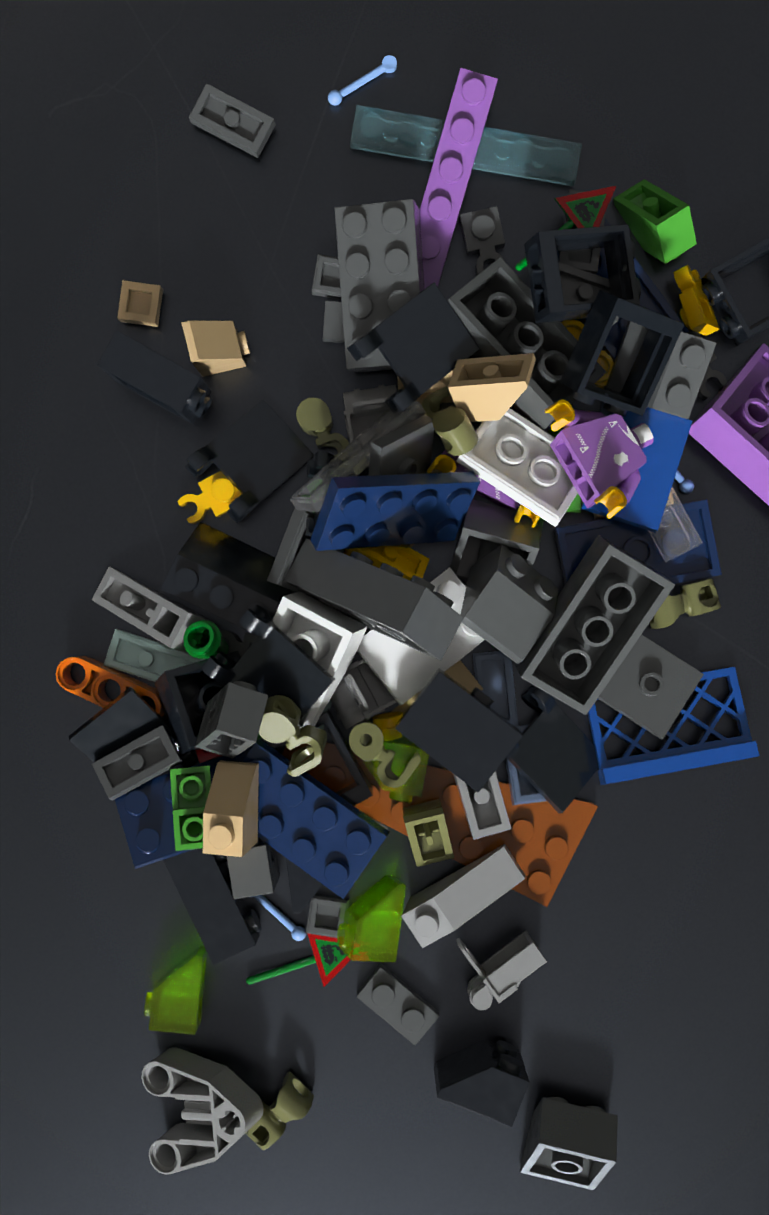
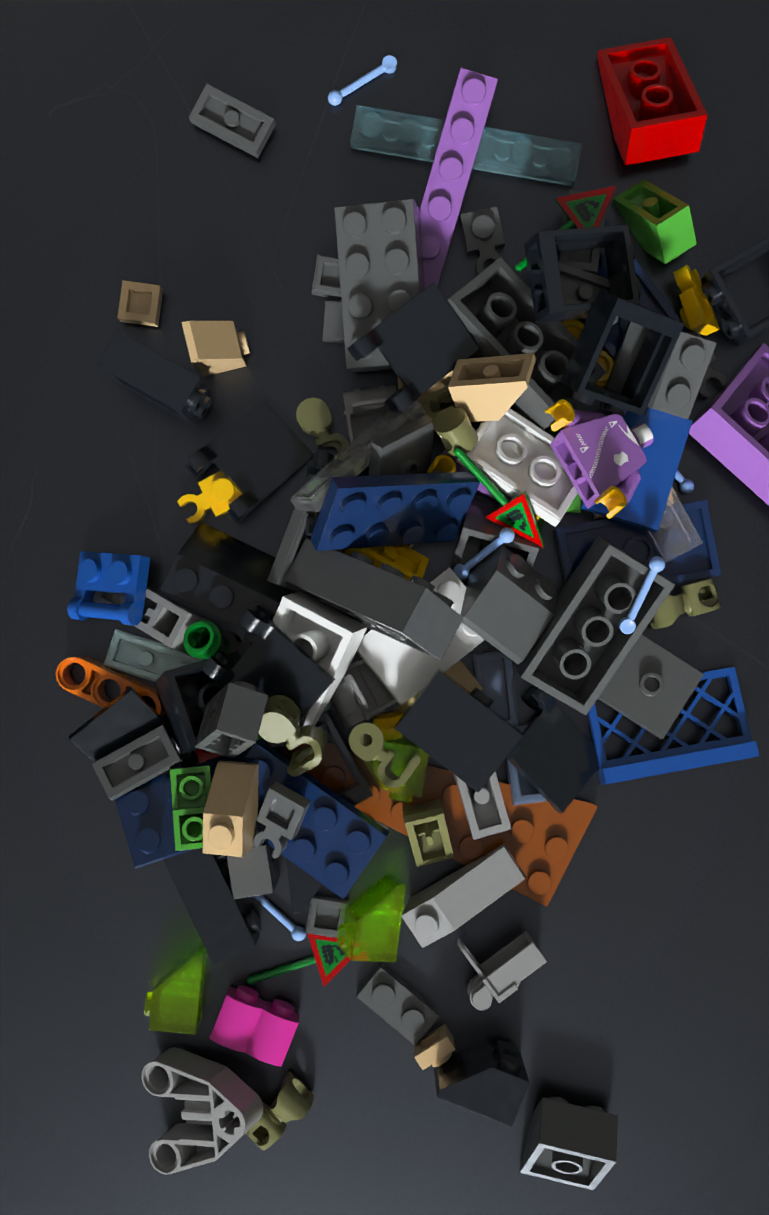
none -> blue plate [67,551,150,626]
none -> dark pink brick [209,985,300,1067]
none -> dark grey plate [253,781,311,859]
none -> tan plate [413,1024,455,1070]
none -> light blue hinge [453,528,515,580]
none -> piece [454,447,545,548]
none -> red slope [597,37,708,165]
none -> light blue hinge [618,556,665,634]

